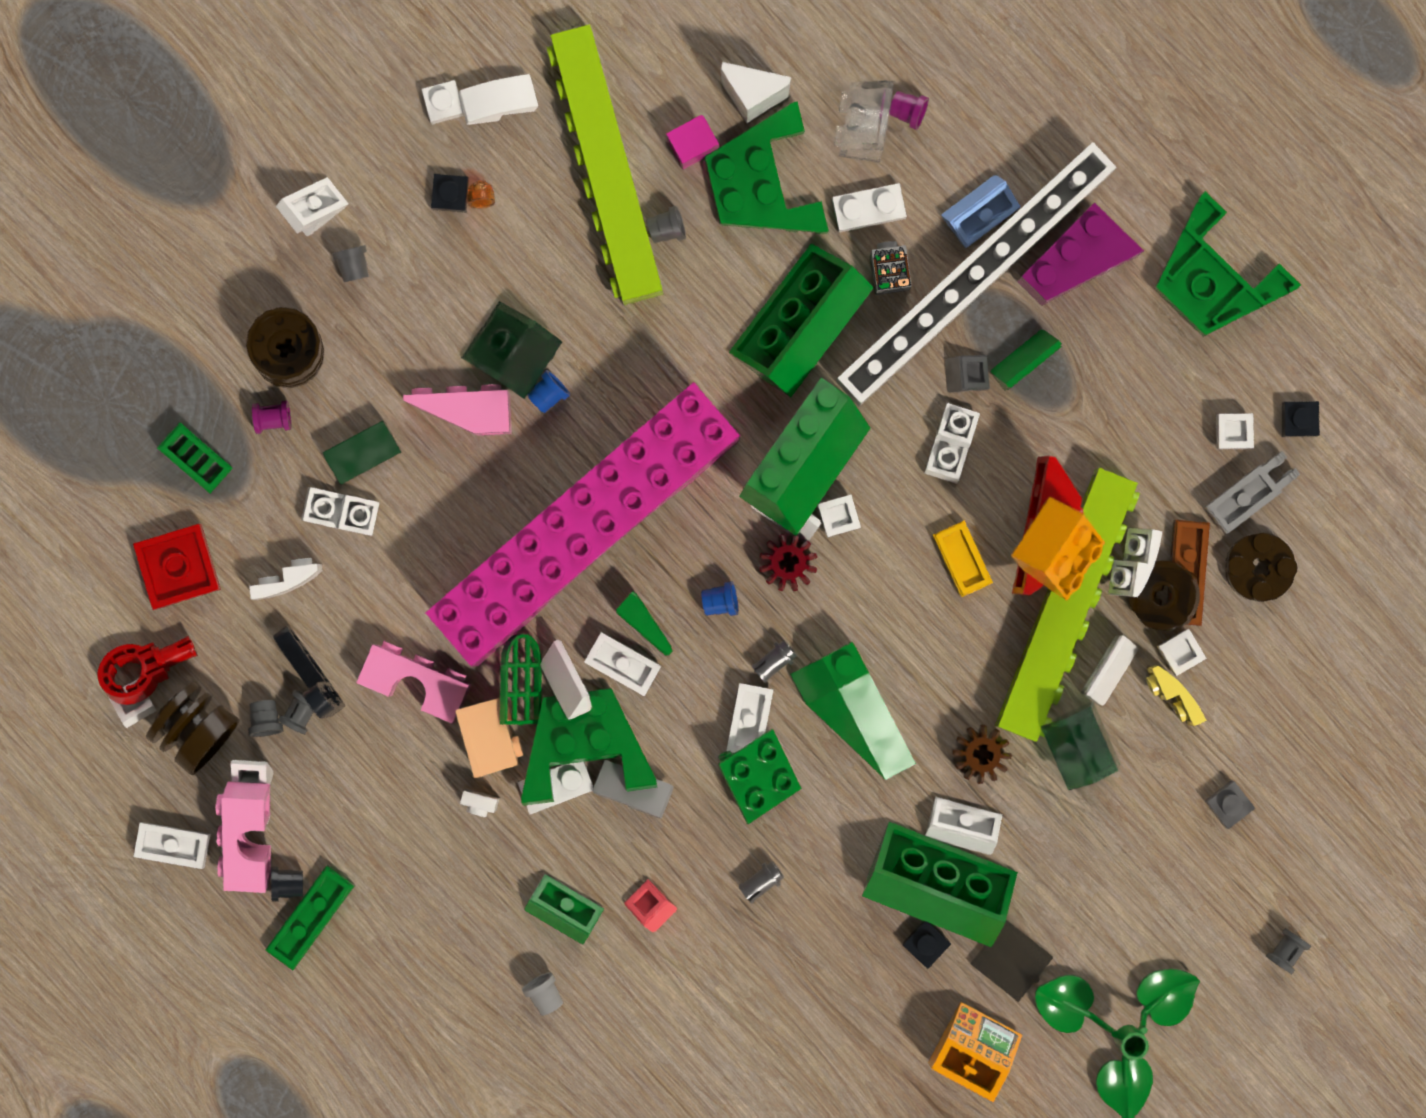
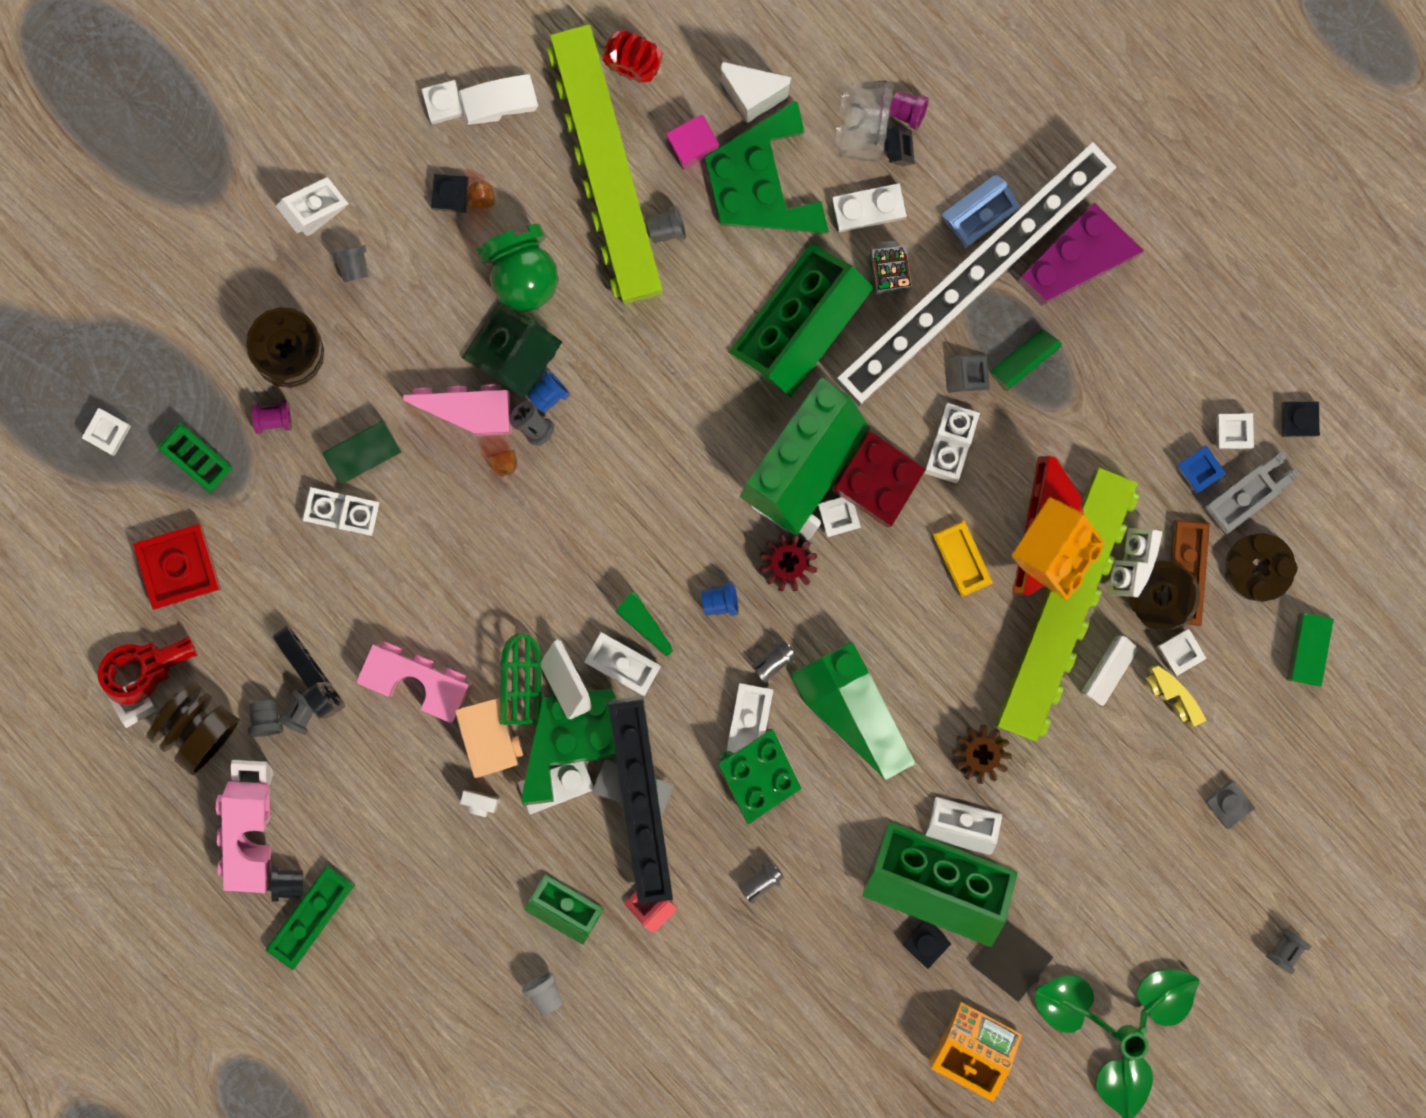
white plate [134,822,211,869] -> none
white slope [249,558,323,600] -> none
dark pink arch [425,382,740,667] -> none
clear green slope [1040,701,1121,791] -> none
green wing [1154,191,1301,337] -> none
none -> white plate [82,408,131,456]
none -> green tile [476,224,559,312]
none -> clear orange hinge [488,450,517,477]
none -> dark grey bush [509,401,555,446]
none -> red gear [603,30,663,83]
none -> black plate [608,696,673,905]
none -> dark red plate [832,431,926,528]
none -> black plate [884,126,915,166]
none -> blue plate [1176,445,1226,494]
none -> green slope [1287,613,1334,687]

